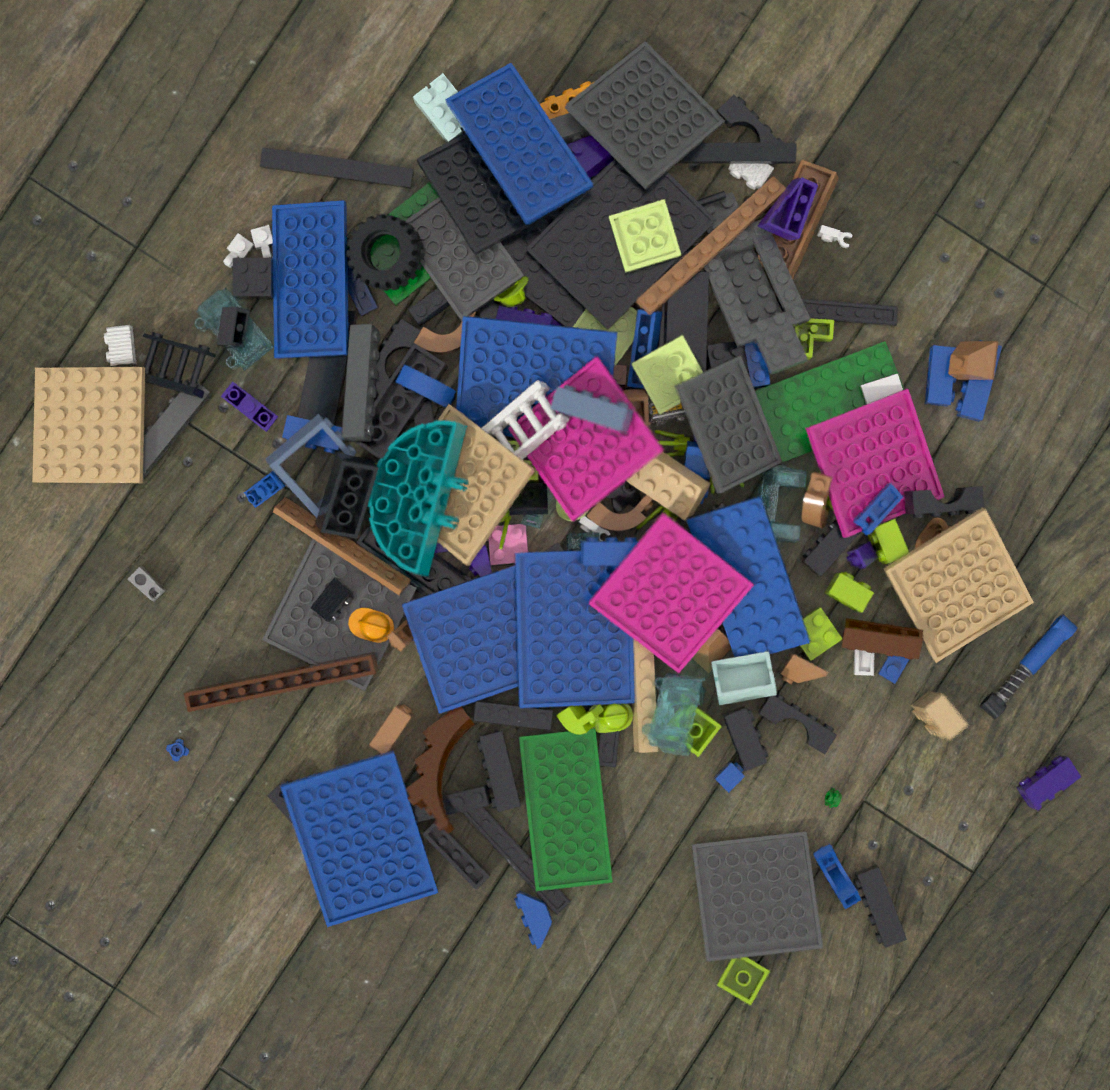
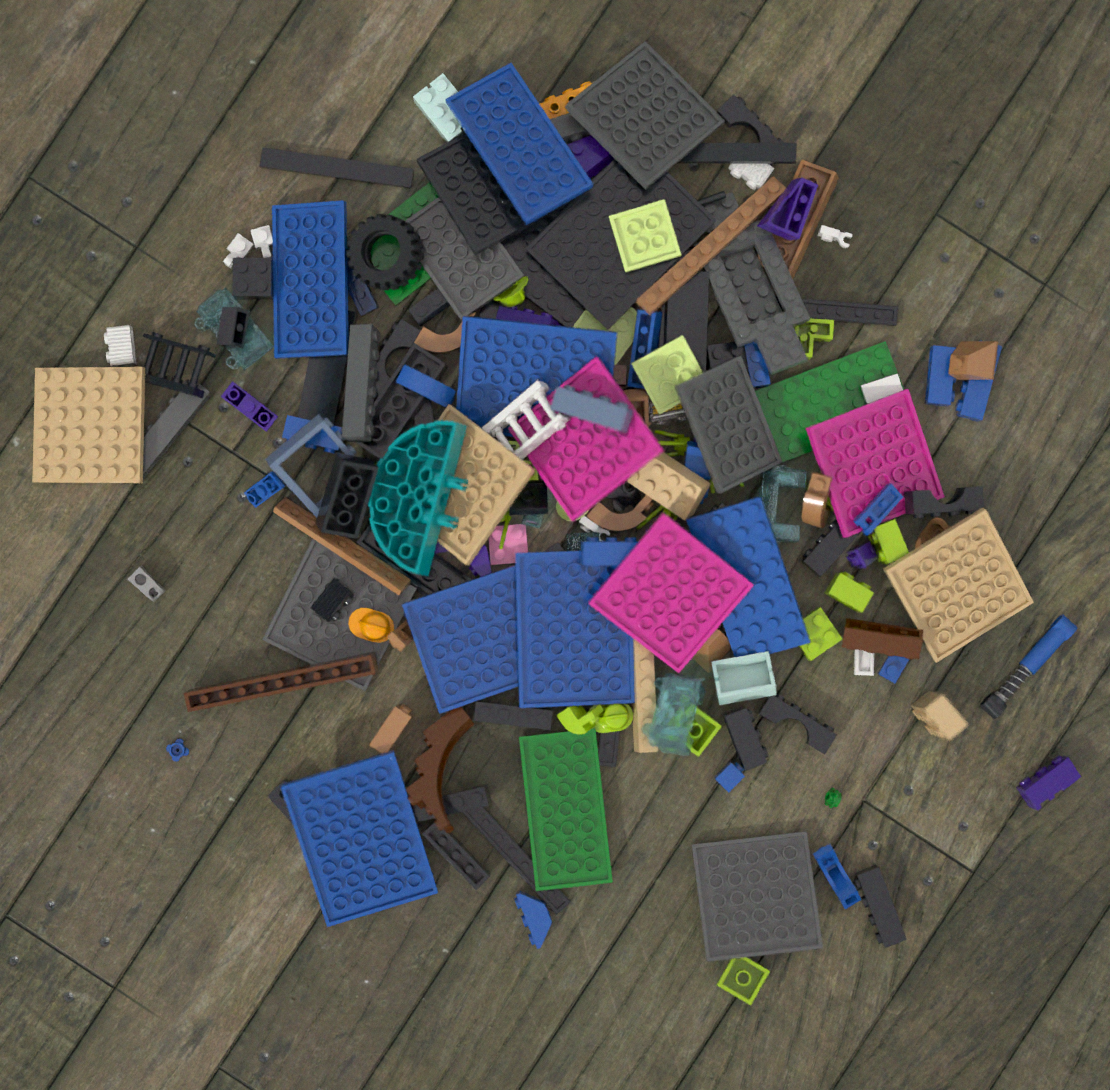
black brick [477,730,521,812] -> none
medium nougat slope [779,653,828,684] -> none

